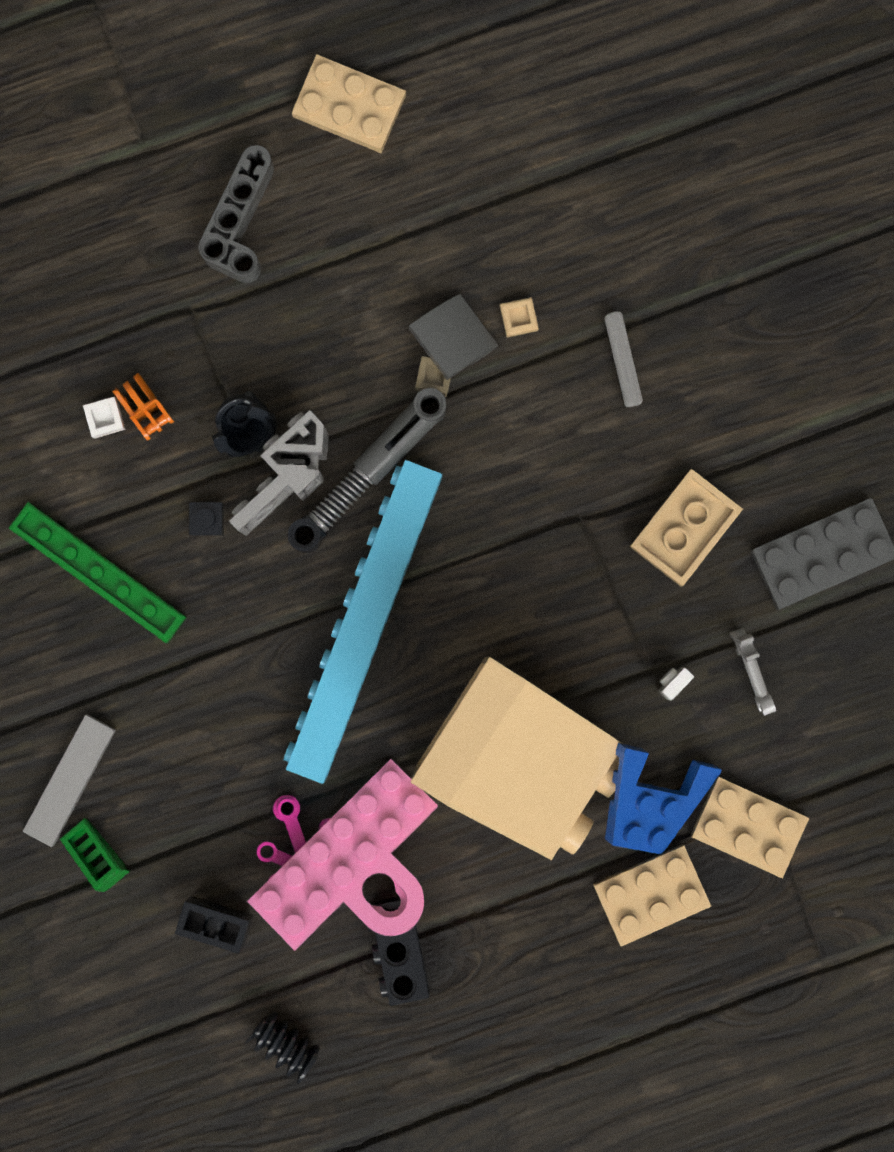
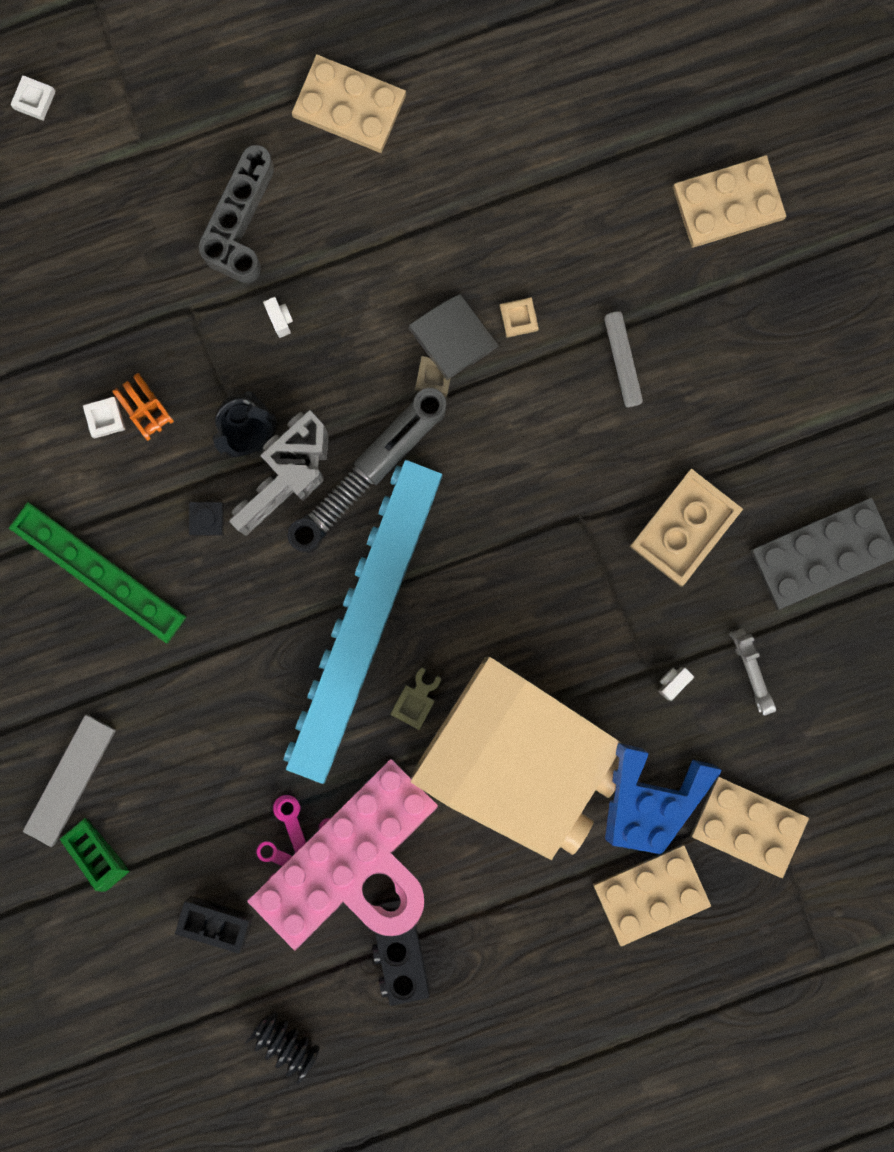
none -> white plate [10,76,56,121]
none -> white plate [263,297,293,338]
none -> olive plate [390,668,441,730]
none -> tan plate [672,155,786,248]

